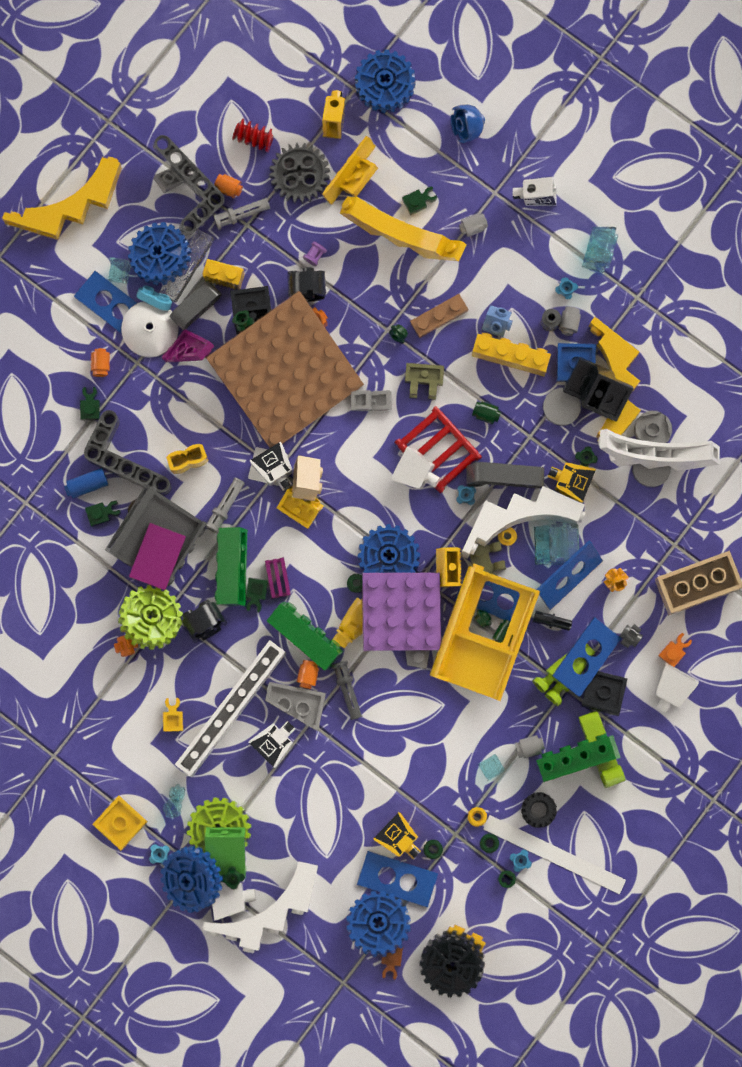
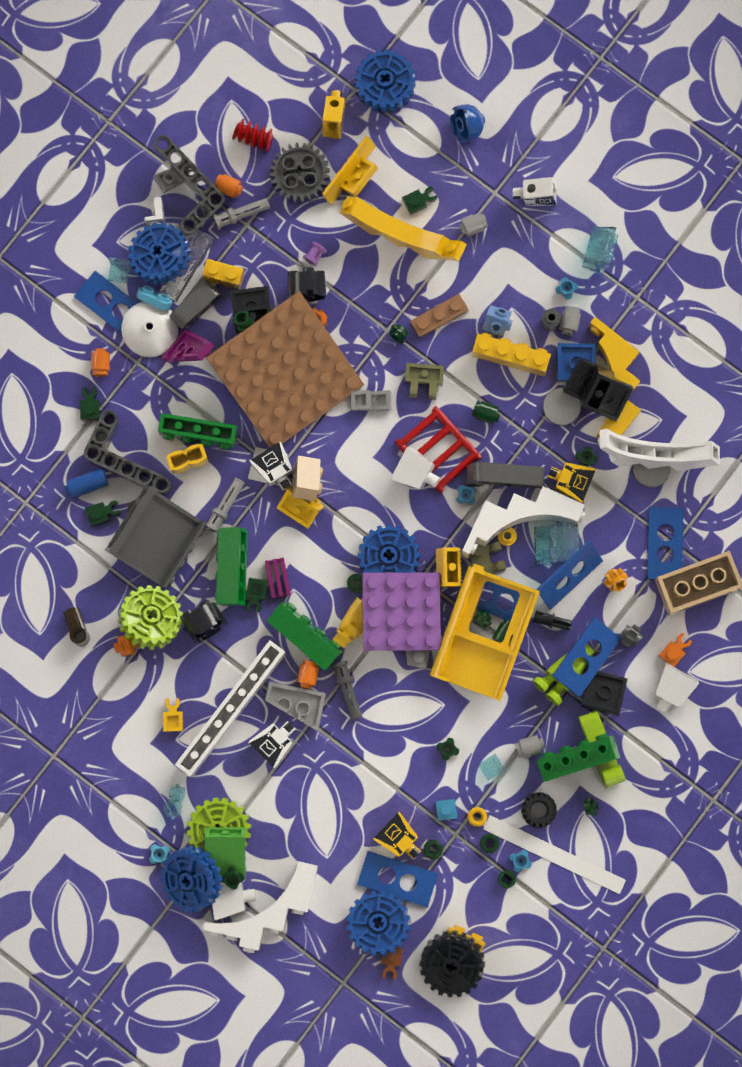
yellow arch [2,157,122,240] -> none
yellow plate [92,795,148,851] -> none
magenta tile [129,523,186,591] -> none
light grey tile [634,411,672,443] -> none
none -> dark brown piece [63,607,90,647]
none -> white bracket [144,197,165,227]
none -> green brick [158,413,238,450]
none -> dark azure plate [436,799,457,821]
none -> dark green plate [437,738,459,761]
none -> dark green plate [583,796,599,816]
none -> blue piece [647,507,684,580]

